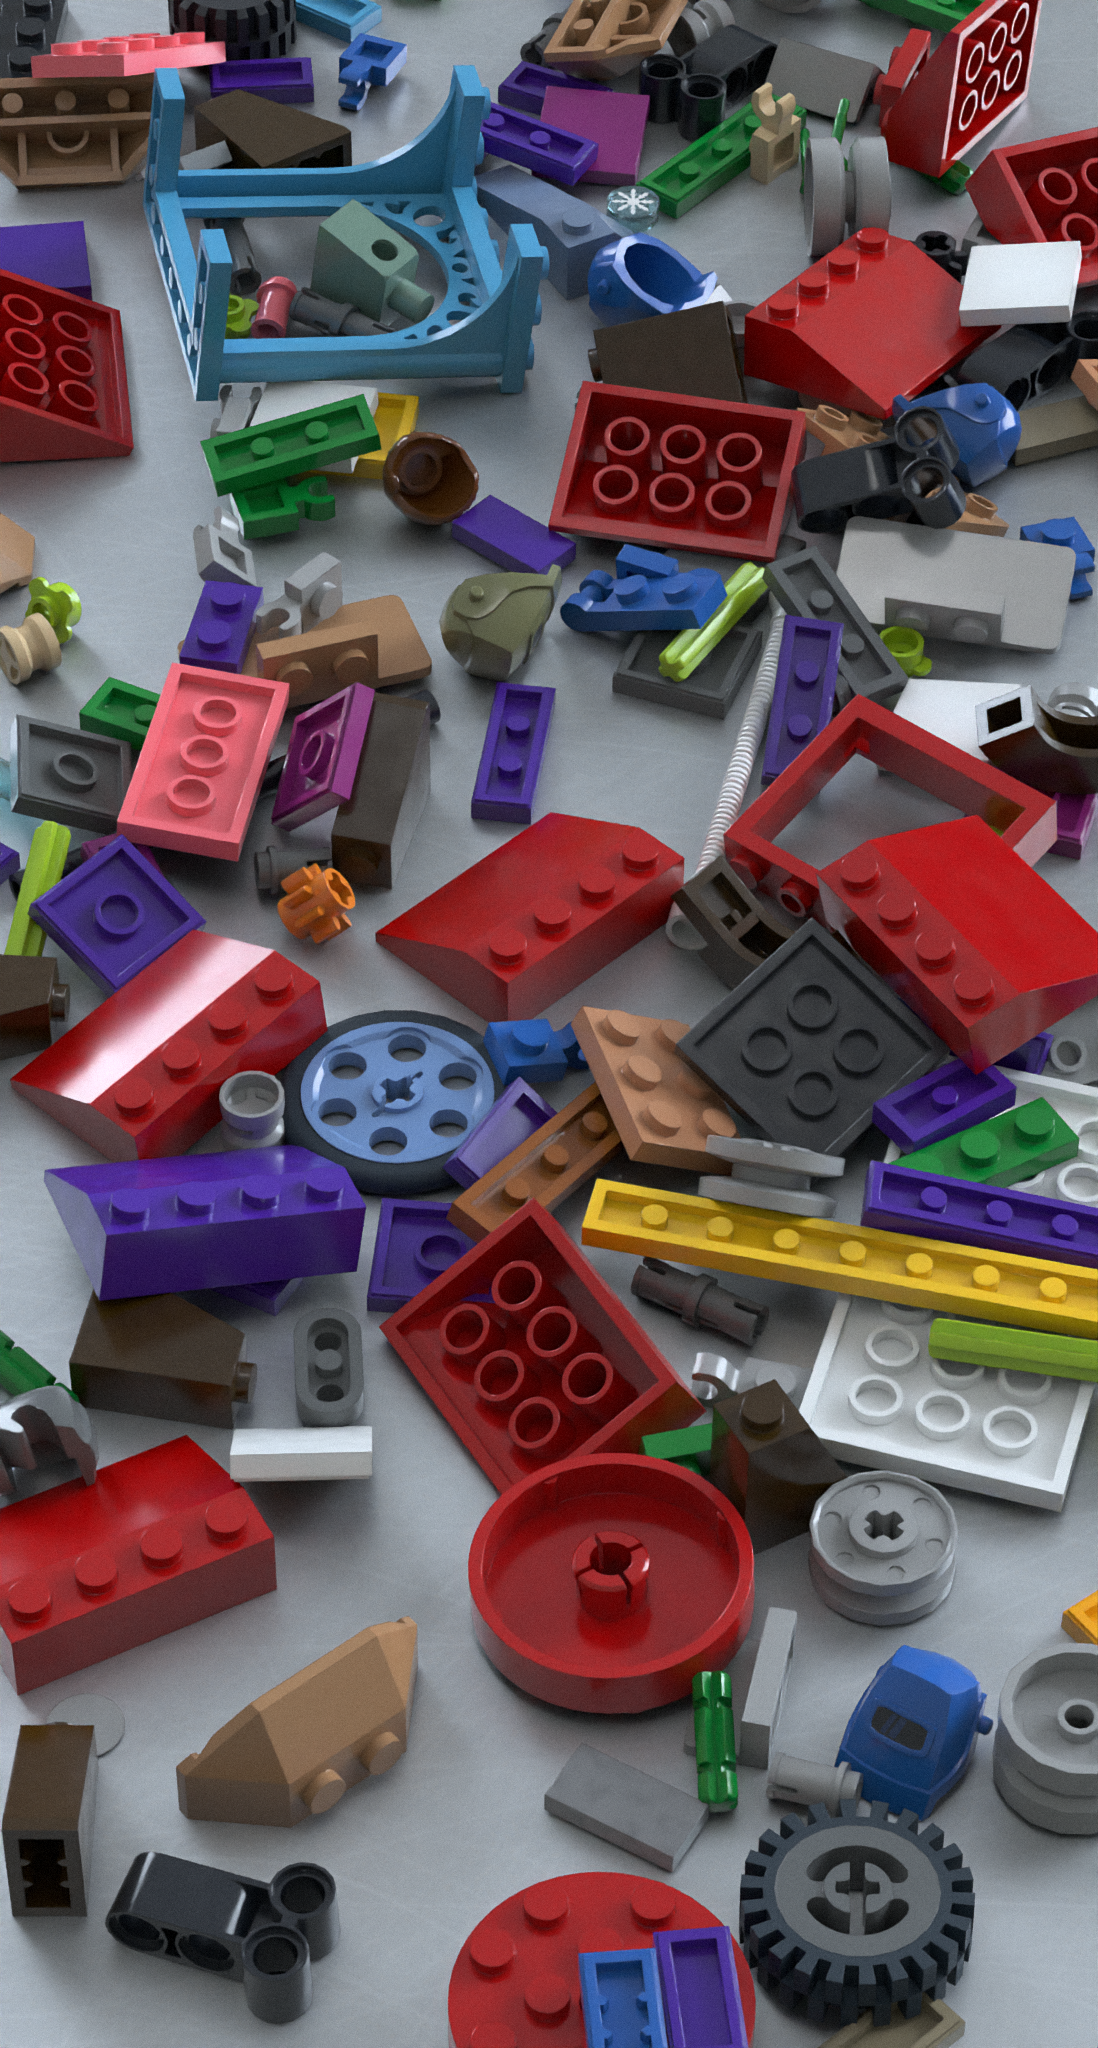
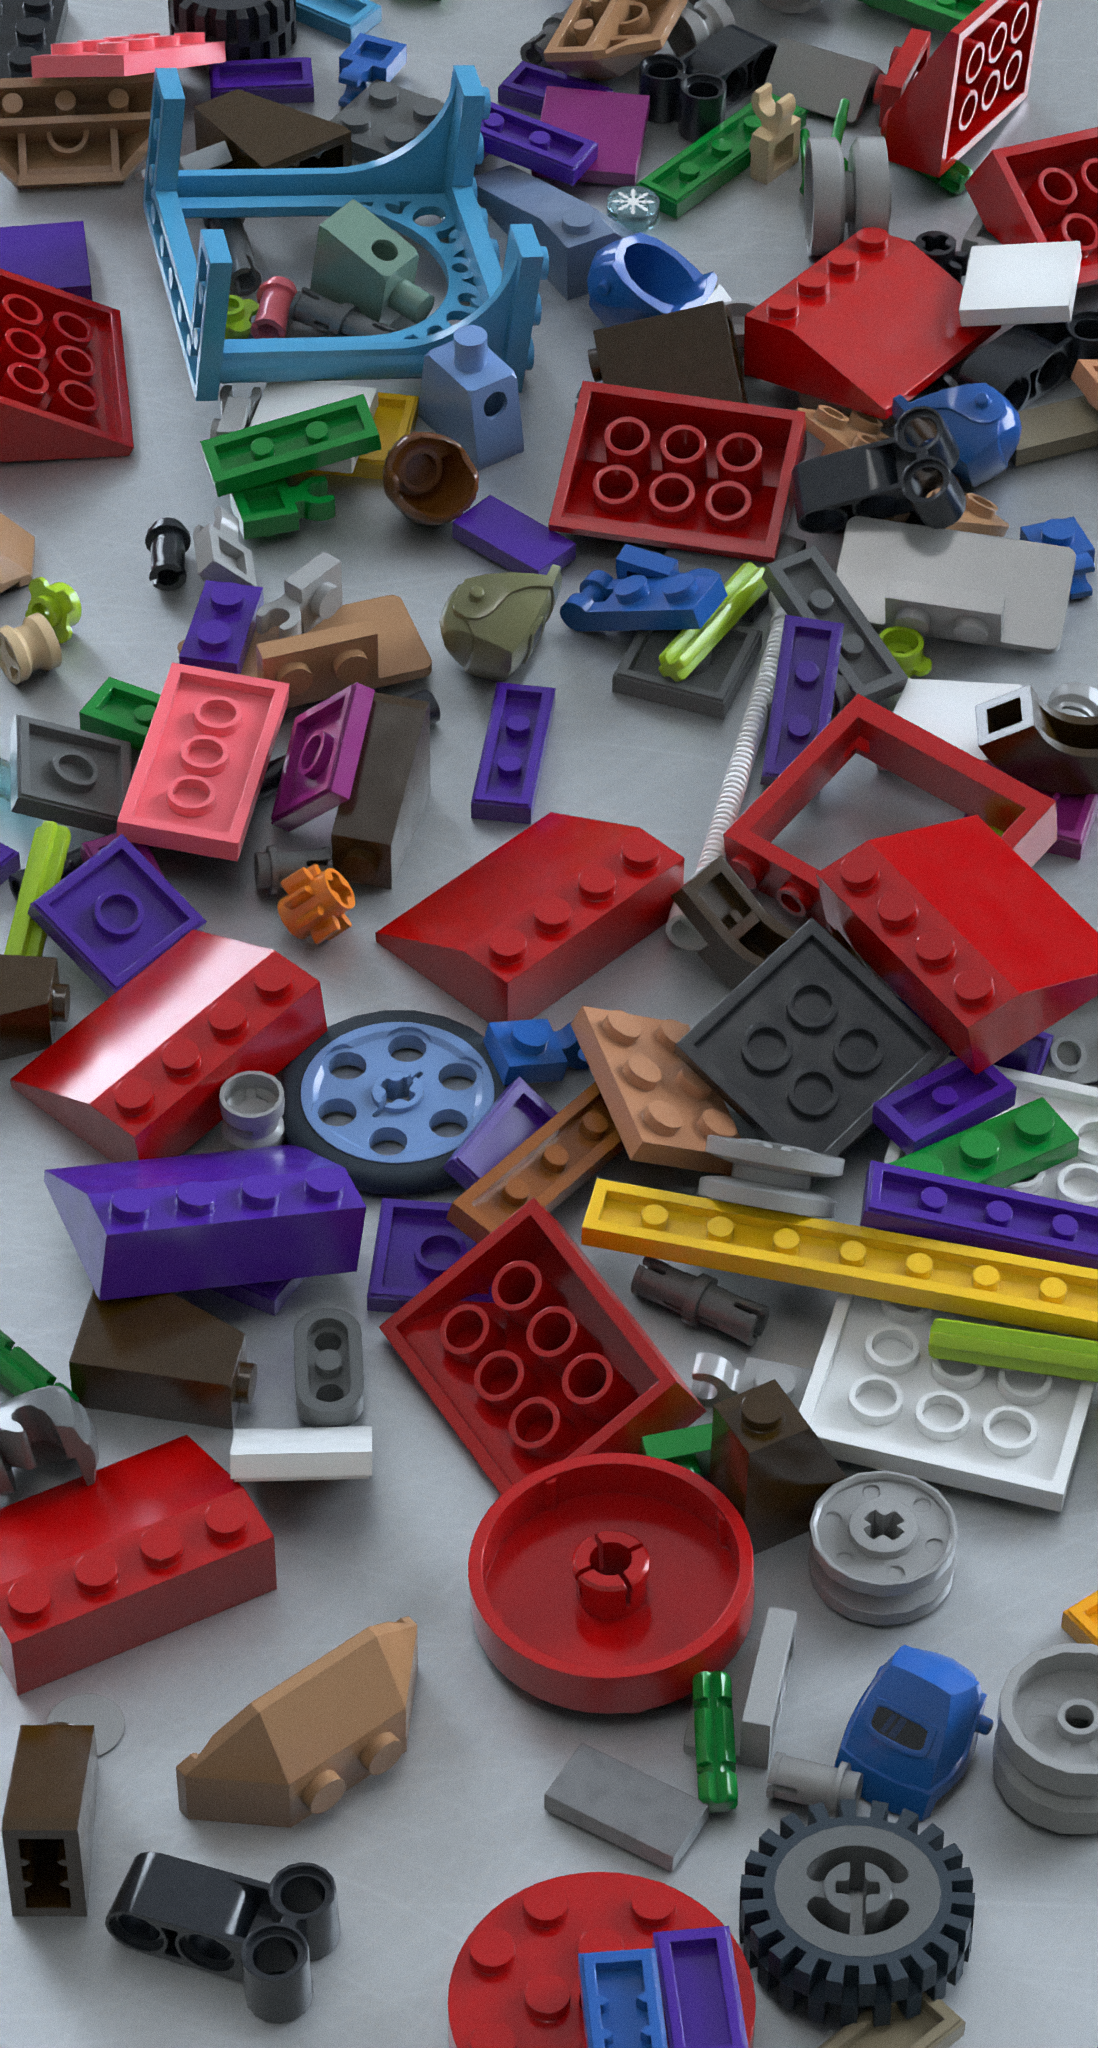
none -> black pin [145,517,191,591]
none -> dark grey plate [330,79,444,163]
none -> medium blue torso [418,325,524,471]

